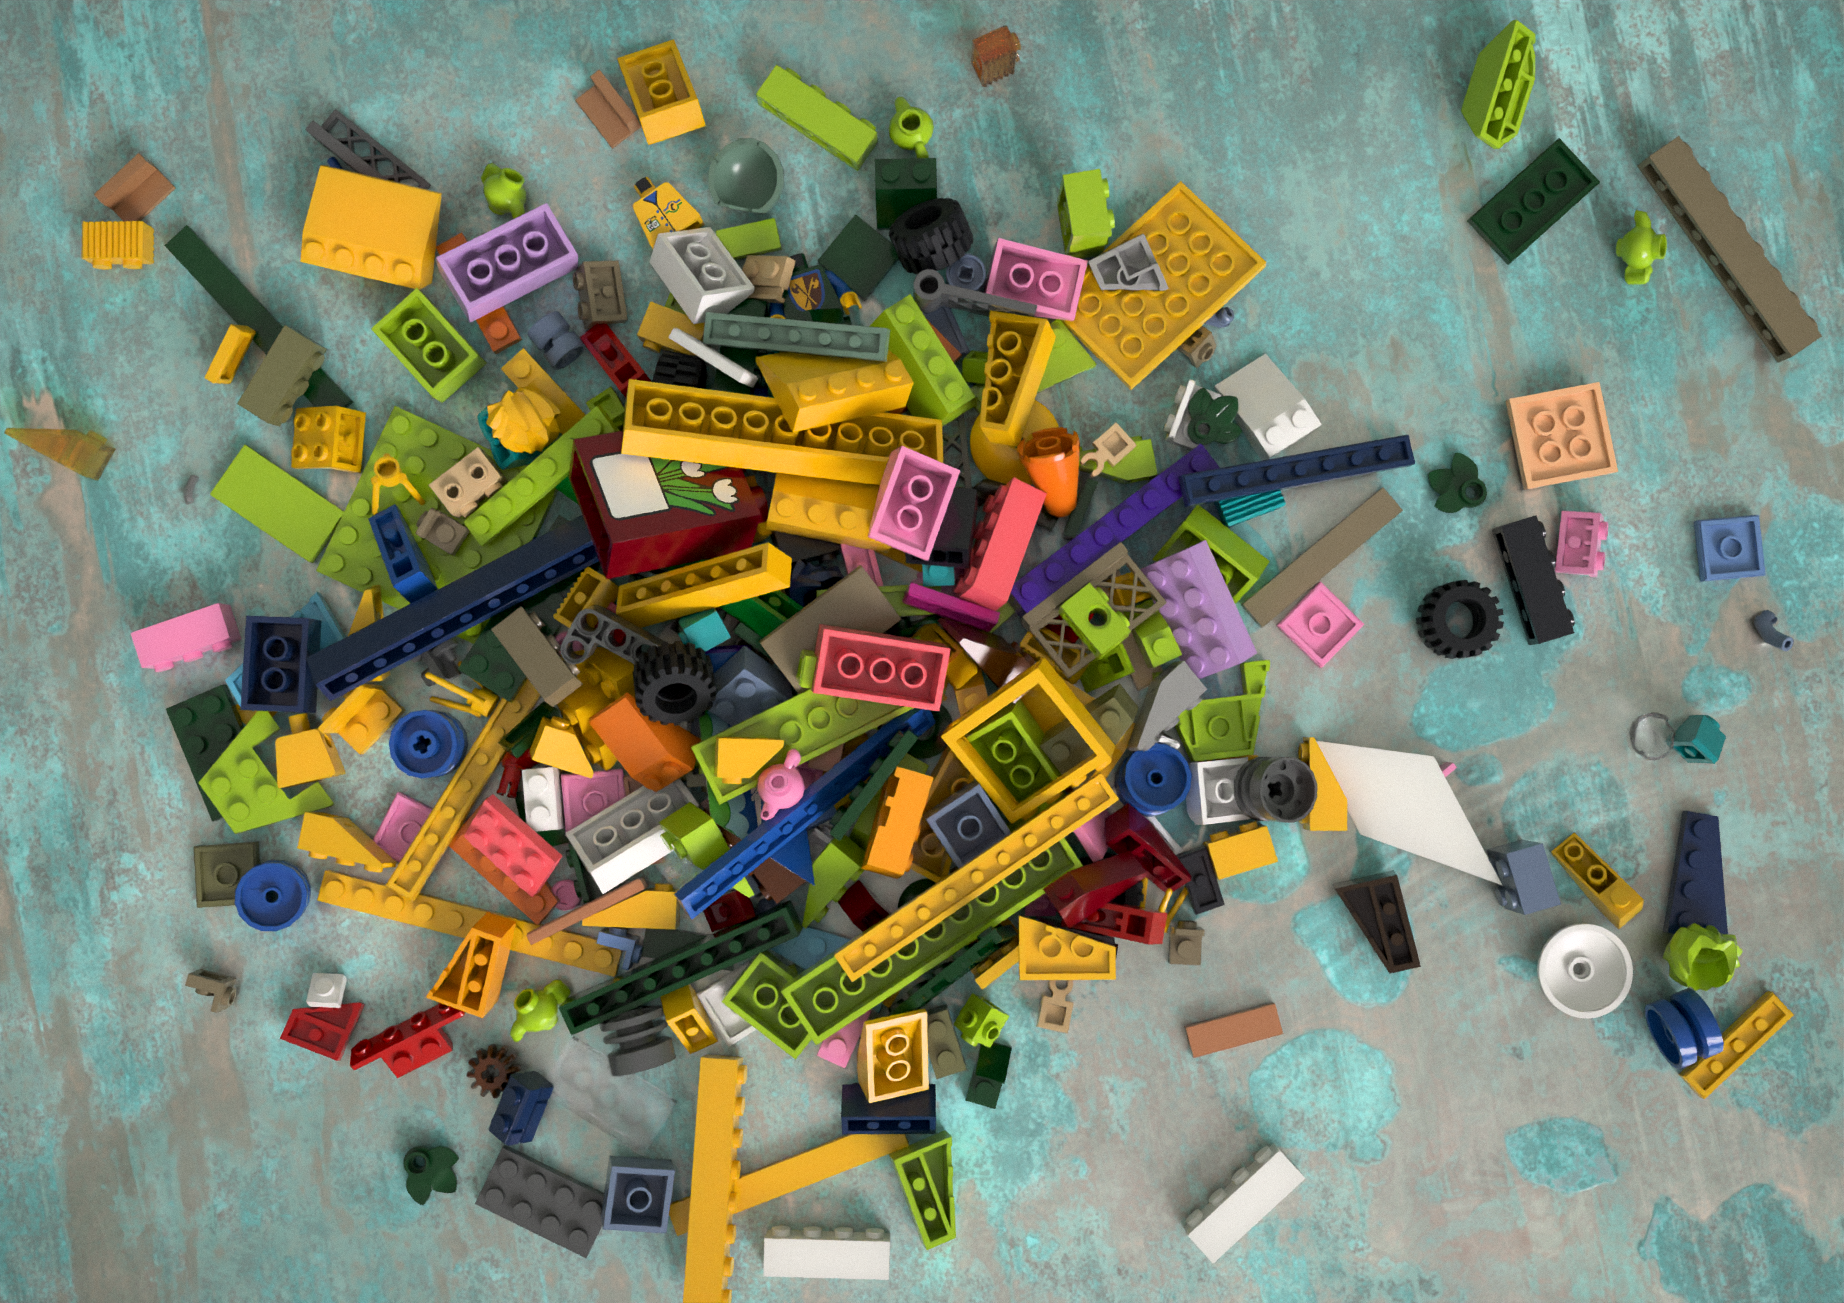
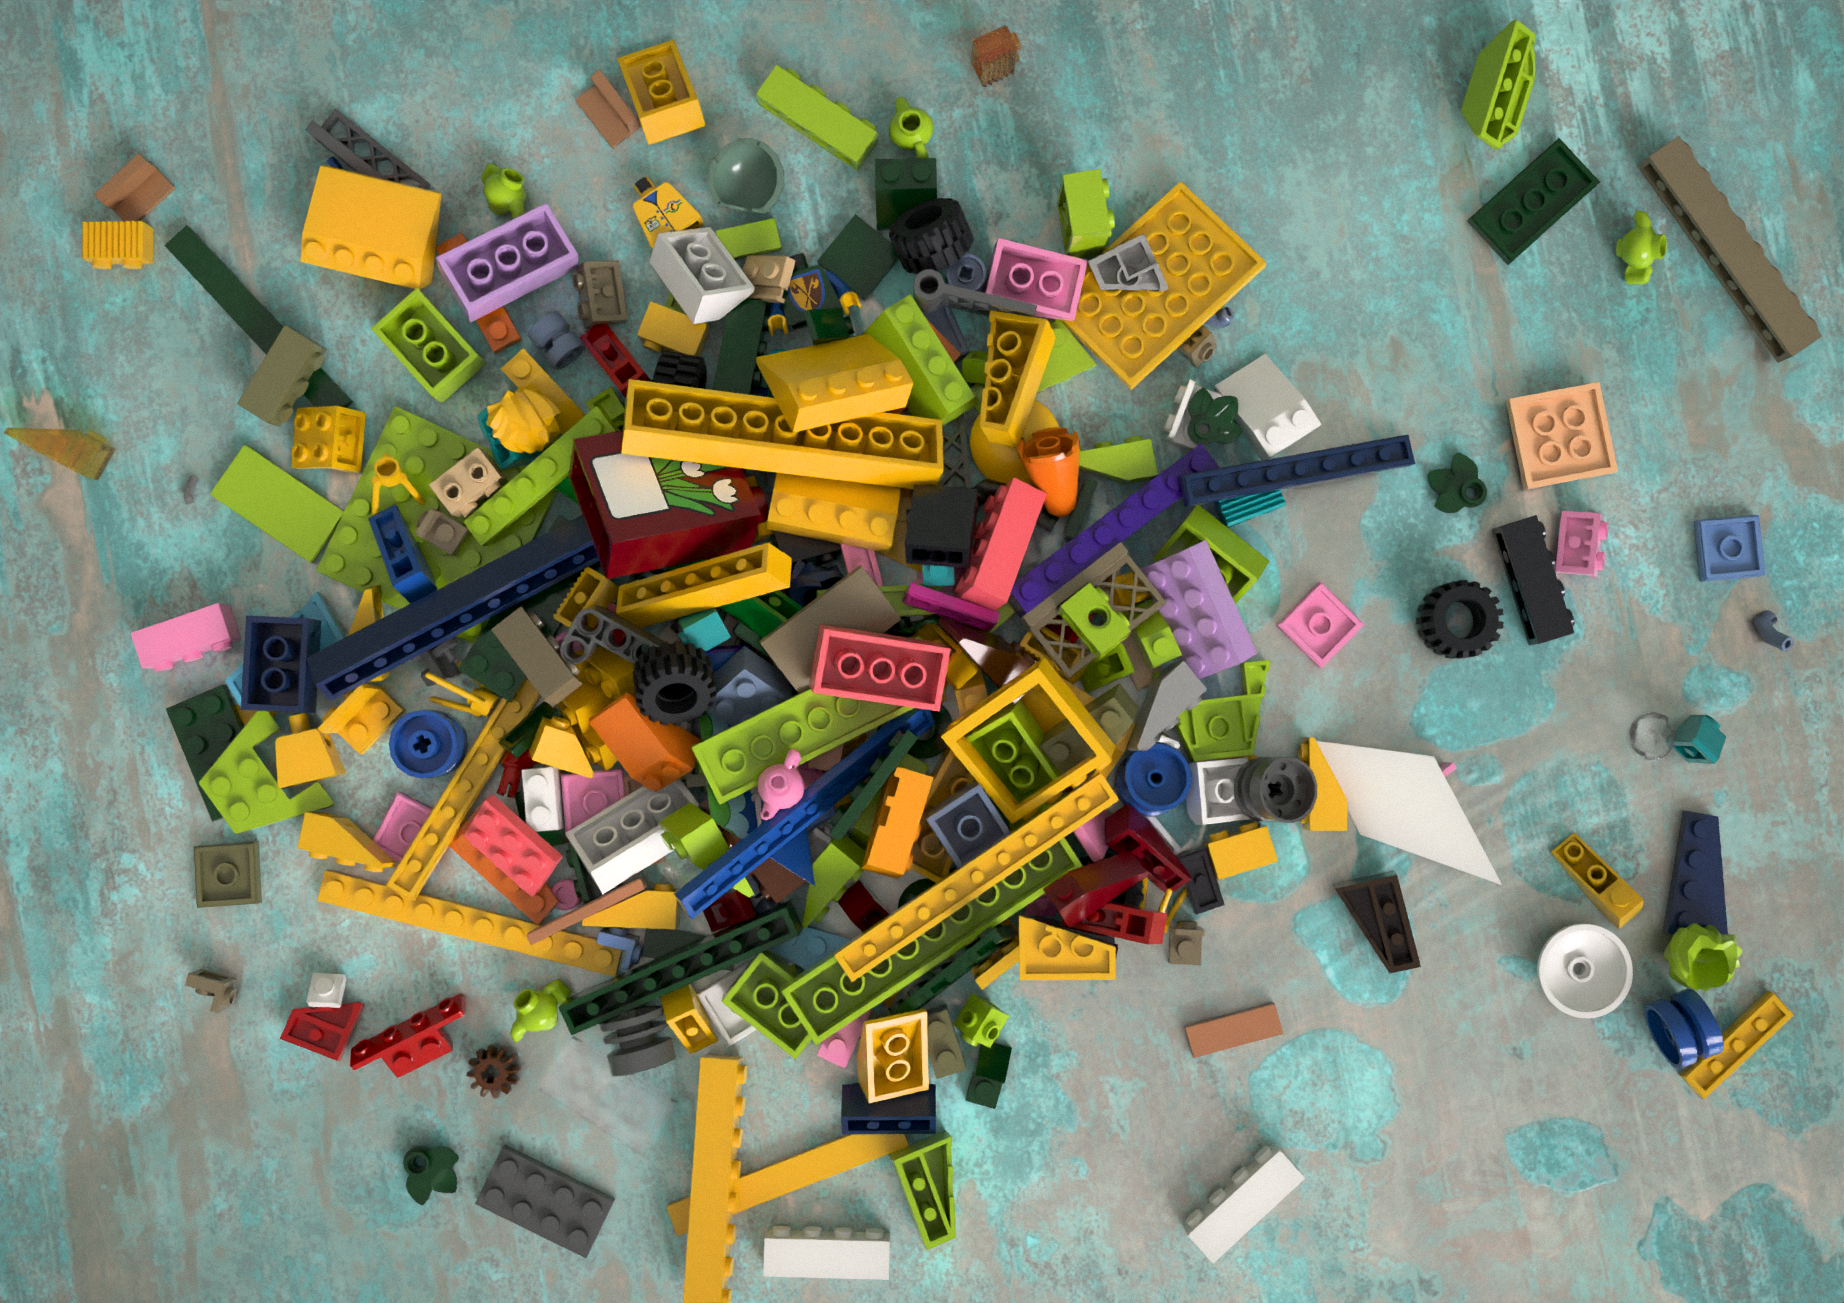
yellow tile [204,324,256,384] -> none
blue wheel [235,859,311,931] -> none
light orange wedge [425,912,516,1018] -> none
dark blue brick [489,1071,554,1146] -> none
sand blue brick [601,1156,675,1233] -> none
white tile [668,328,758,388] -> none
sand green plate [703,312,890,362] -> none
yellow slope [714,737,784,784] -> none
lime tile [796,649,817,689] -> none
bright pink slope [868,446,960,561] -> none
tan plate [1036,980,1074,1034] -> none
tan plate [1080,422,1137,478] -> none
dark tan tile [1241,487,1403,628] -> none
sand blue brick [1487,839,1561,915] -> none

